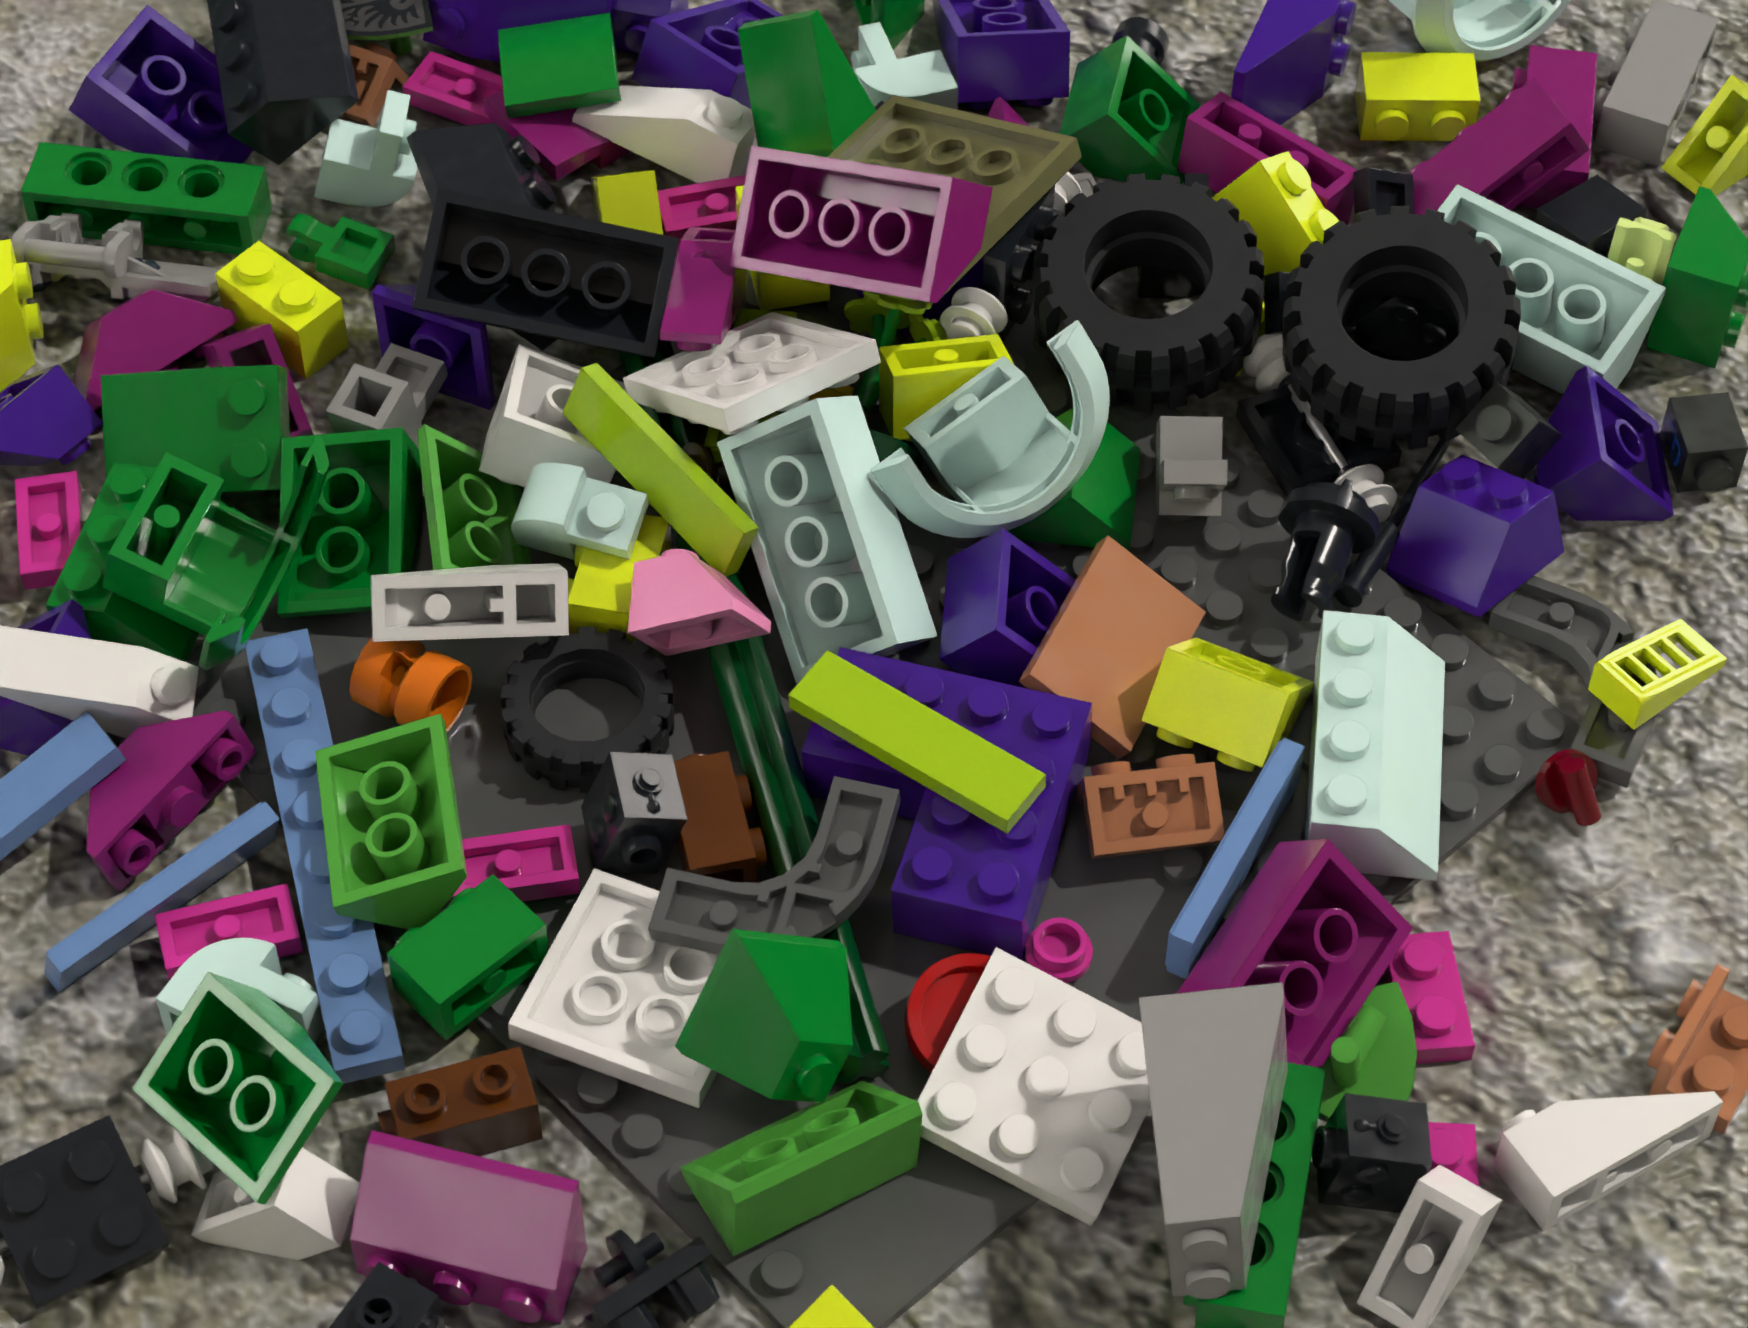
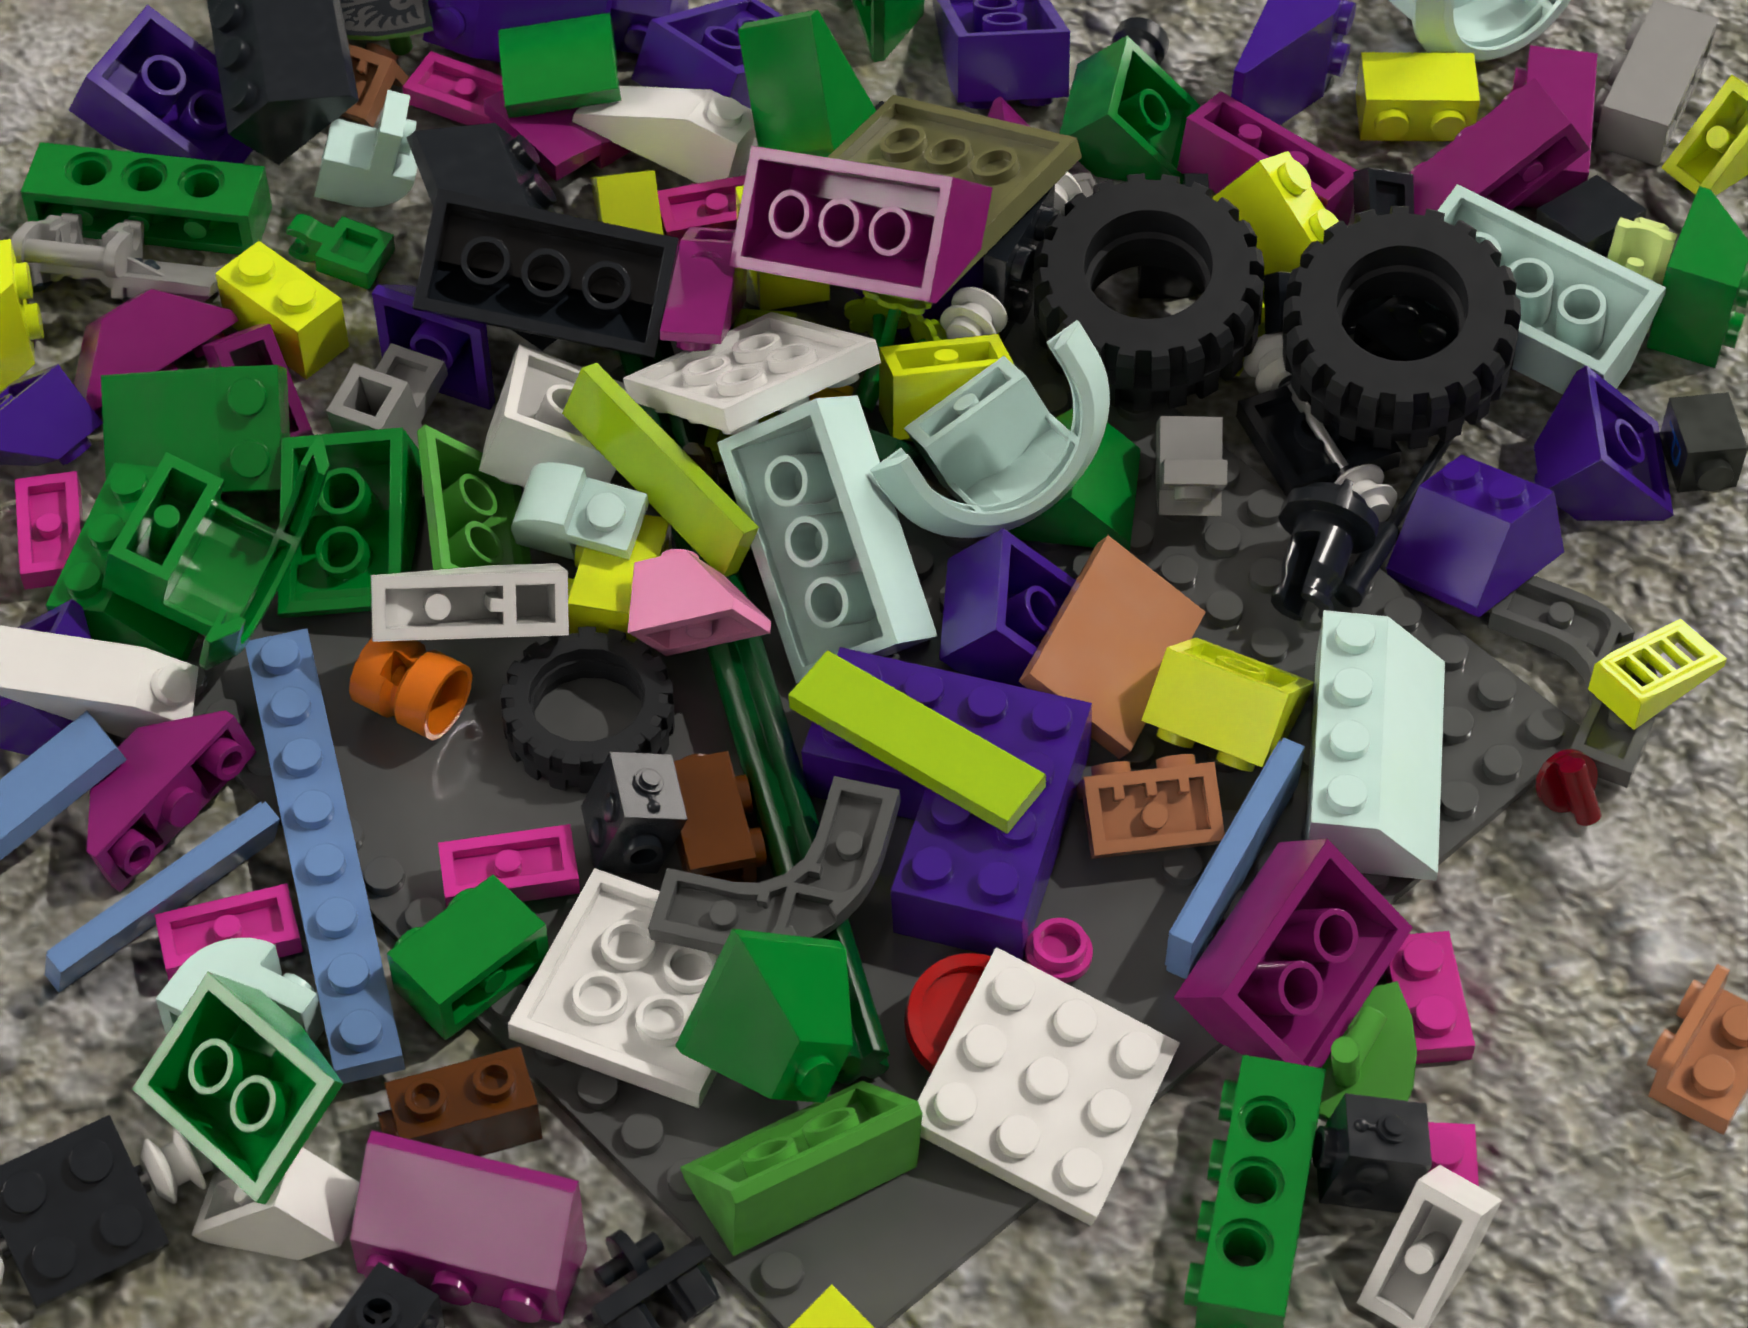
bright green slope [315,713,467,930] -> none
light aqua brick [851,22,958,109] -> none
light grey slope [1139,982,1288,1299] -> none
pearl dark grey brick [1455,382,1563,479] -> none
white slope [1493,1091,1723,1231] -> none

